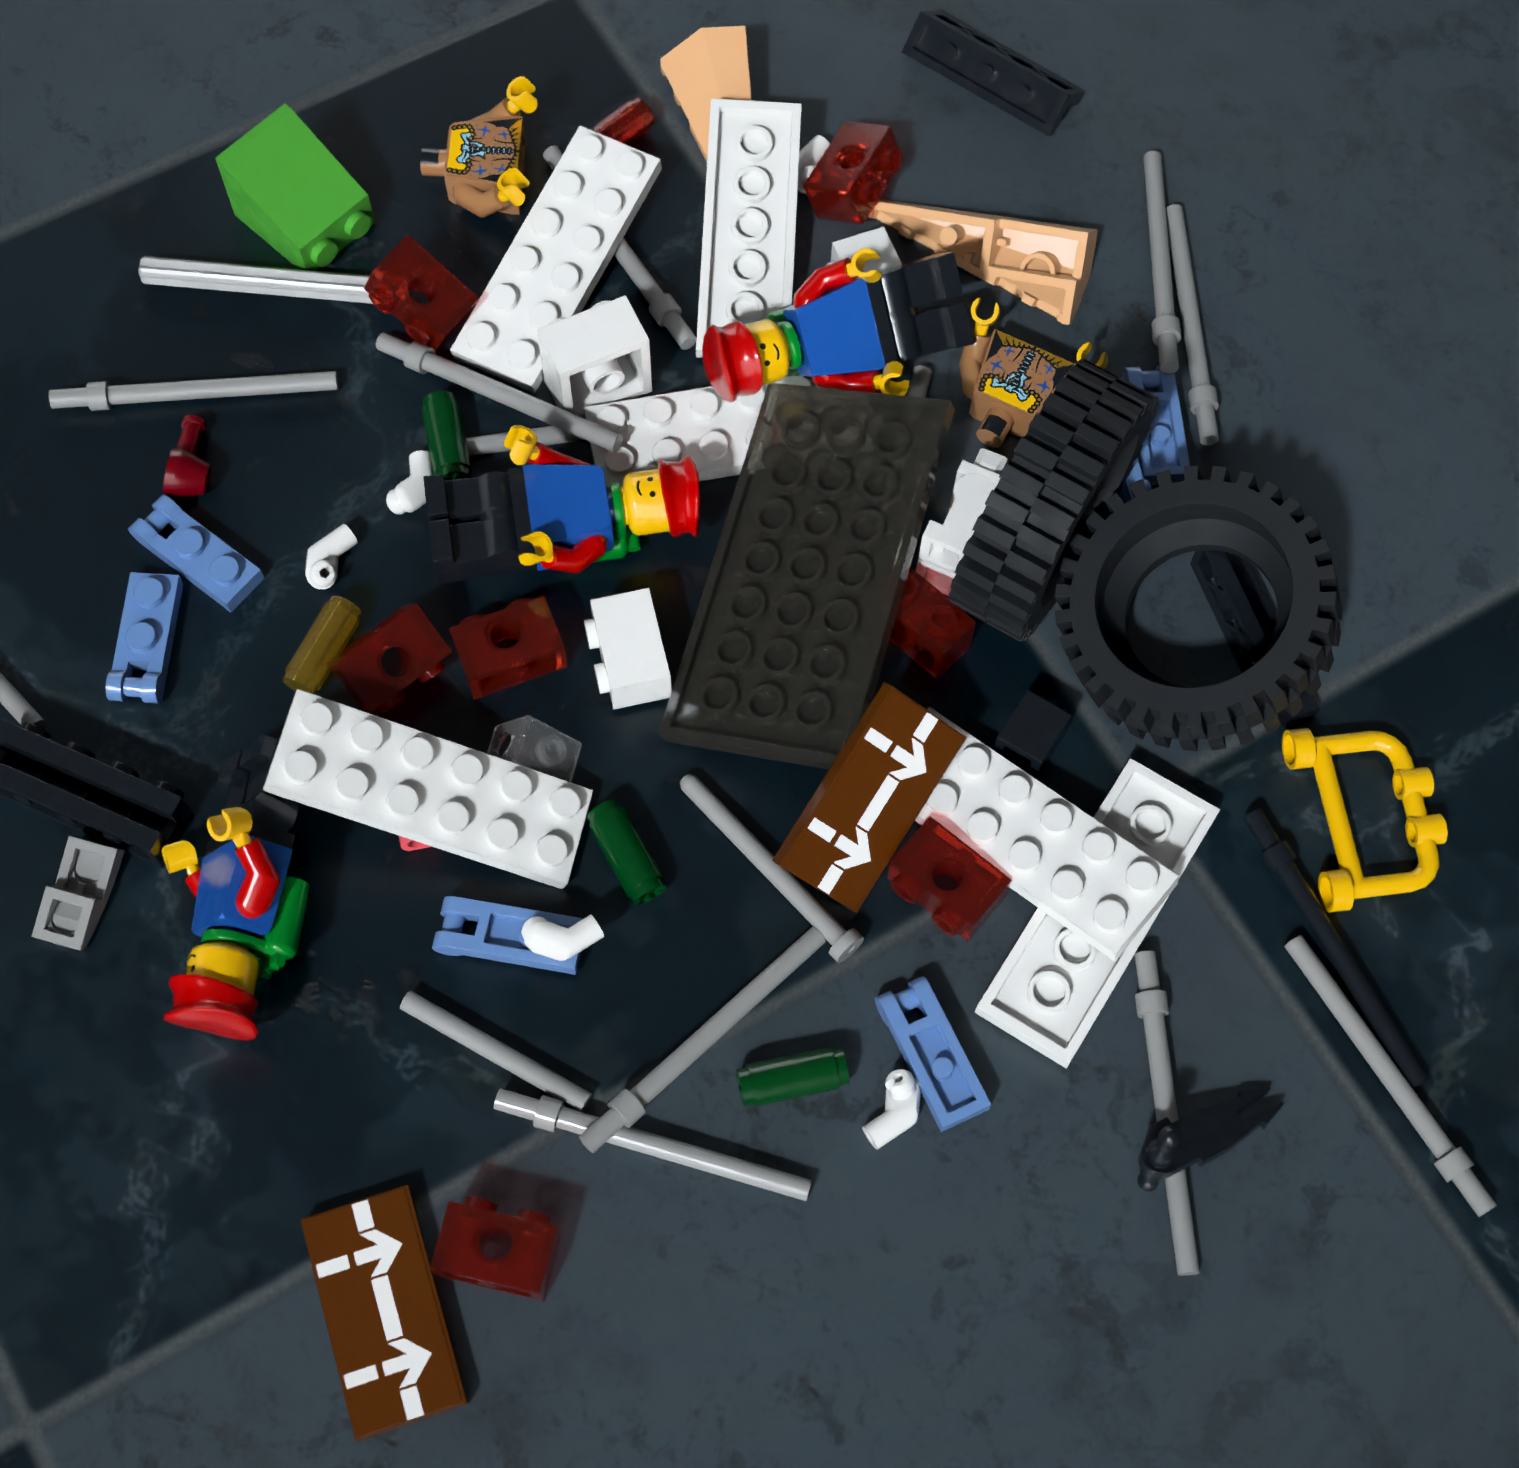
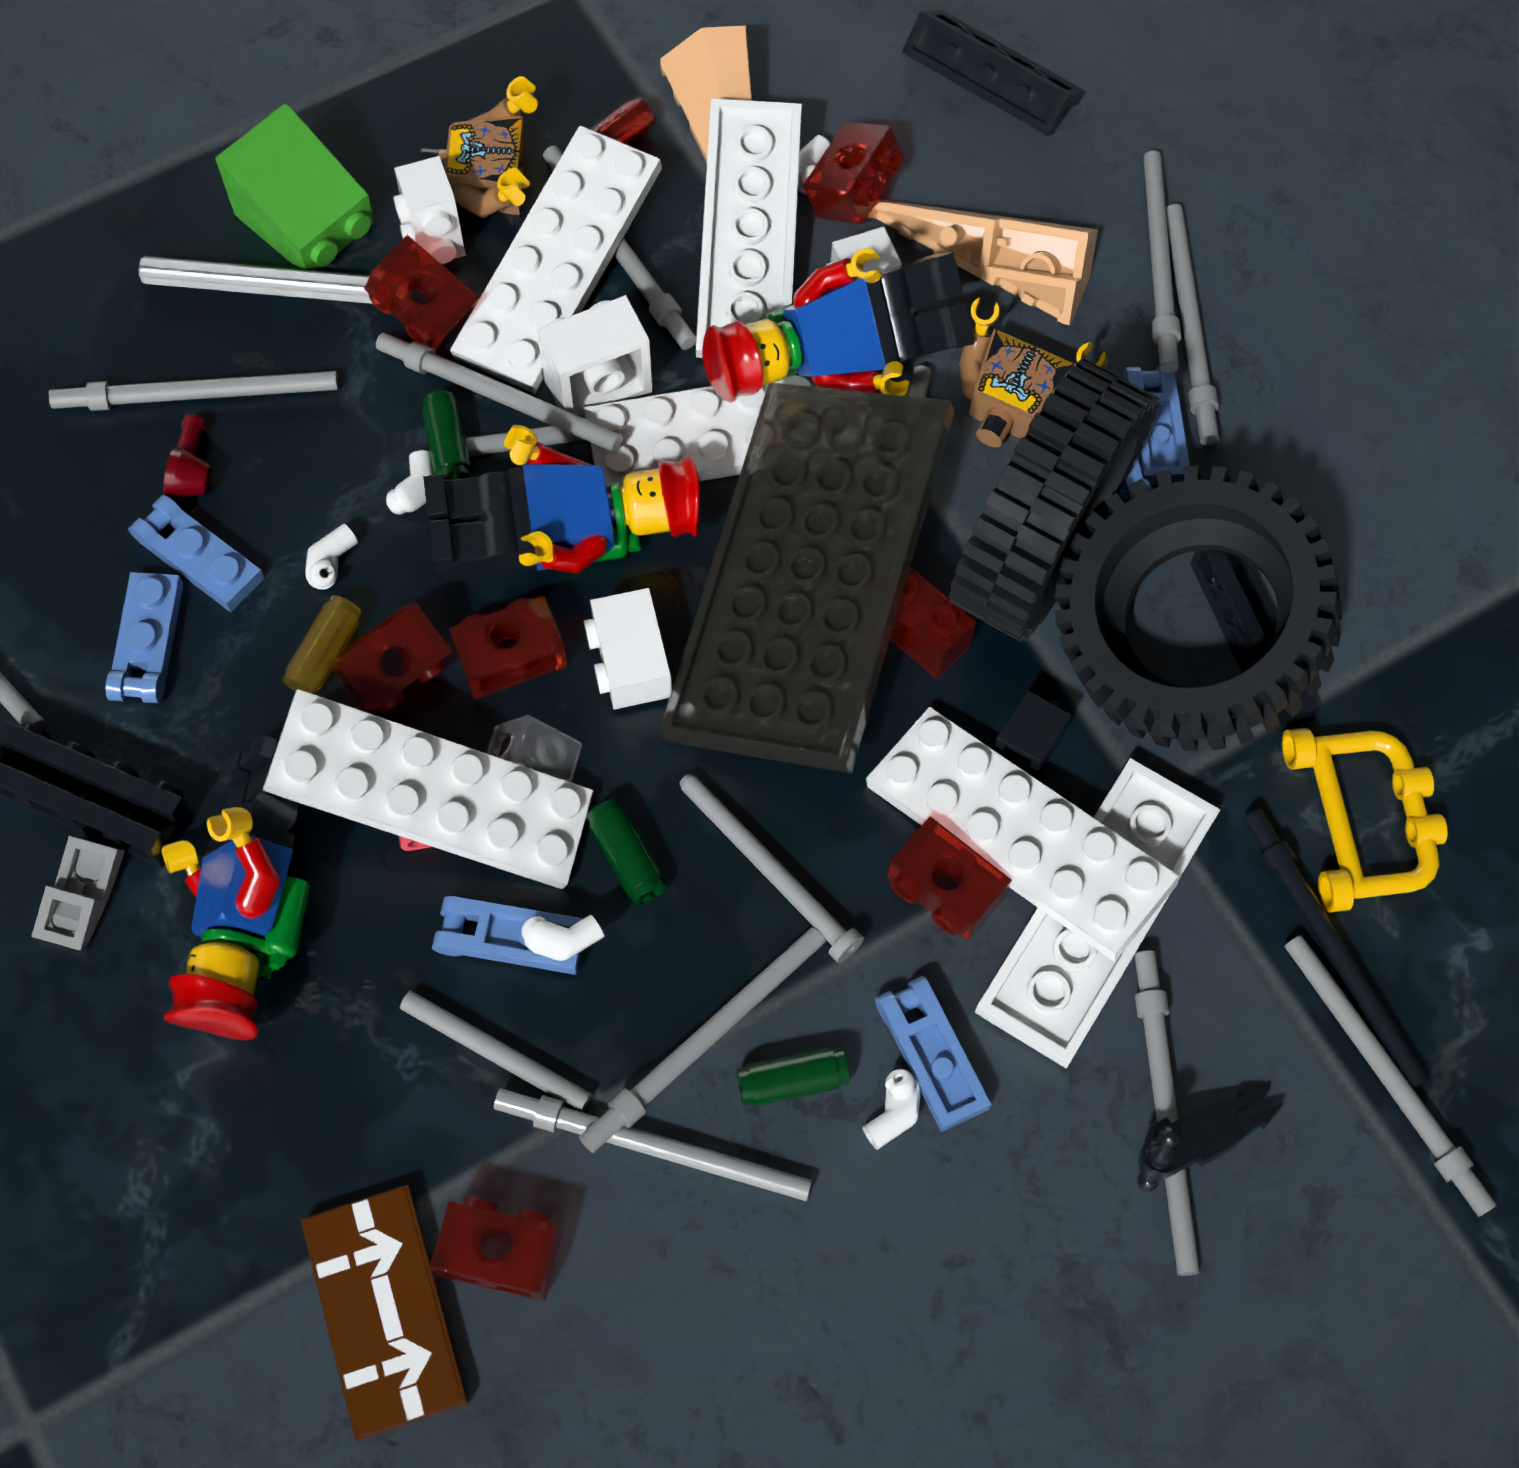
reddish brown tile [772,682,967,913] -> none
white hips [914,448,1008,596] -> none
none -> white brick [393,156,466,268]

